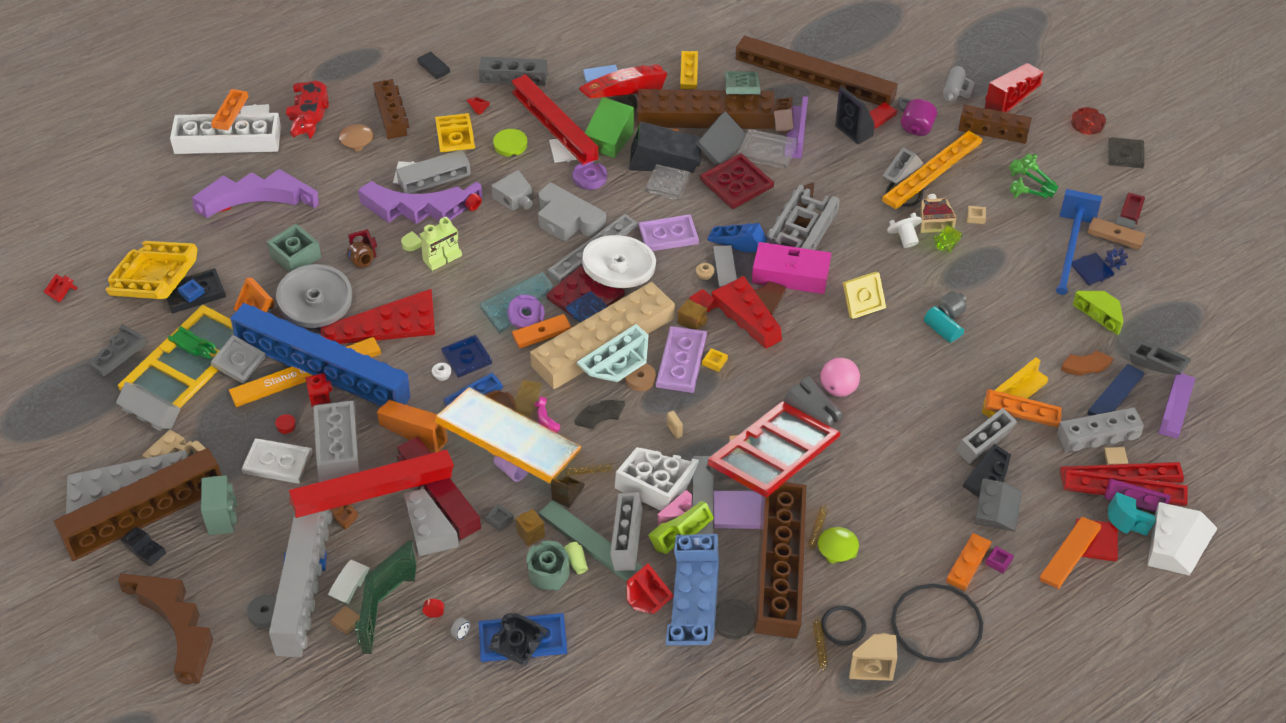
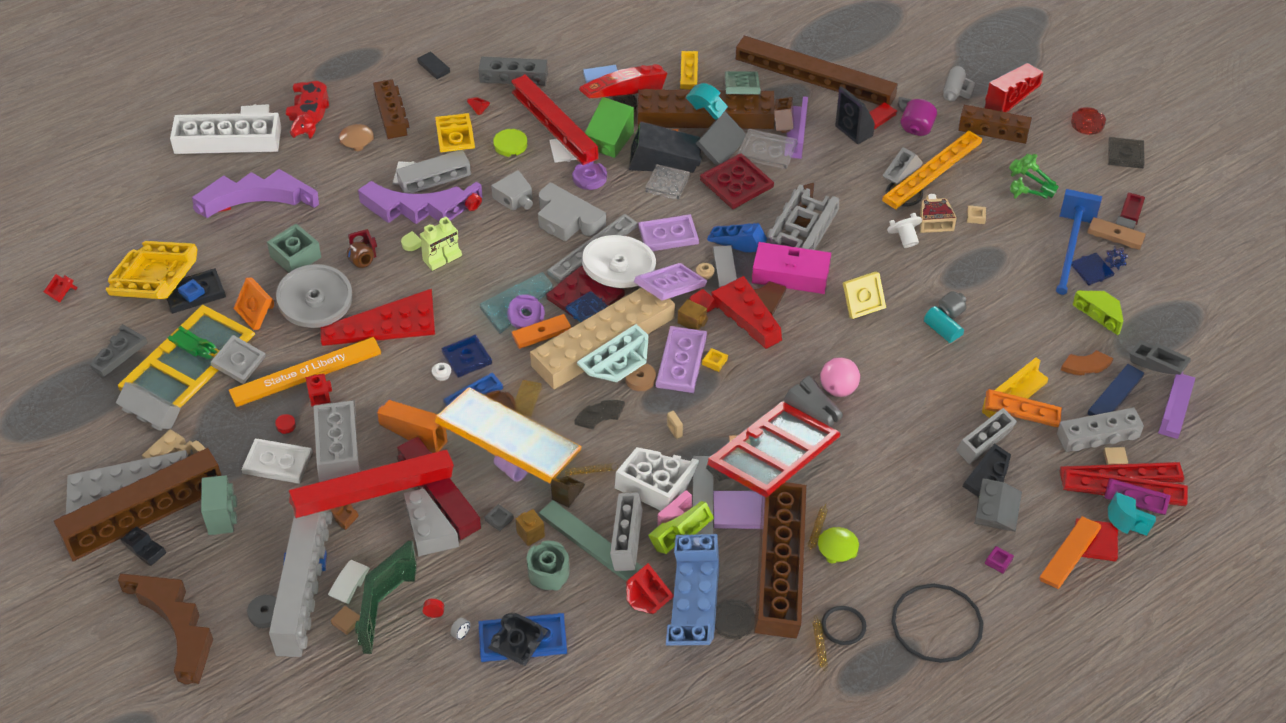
orange plate [211,89,249,131] -> none
blue brick [230,303,411,406] -> none
dark pink arm [534,396,560,433] -> none
yellowish green cone [564,542,588,574] -> none
tan slope [849,633,897,681] -> none
clear neon green bracket [933,225,963,253] -> none
orange plate [946,533,992,591] -> none
white wedge [1147,502,1217,576] -> none
none -> lavender tile [634,263,707,300]
none -> teal brick [686,83,728,119]

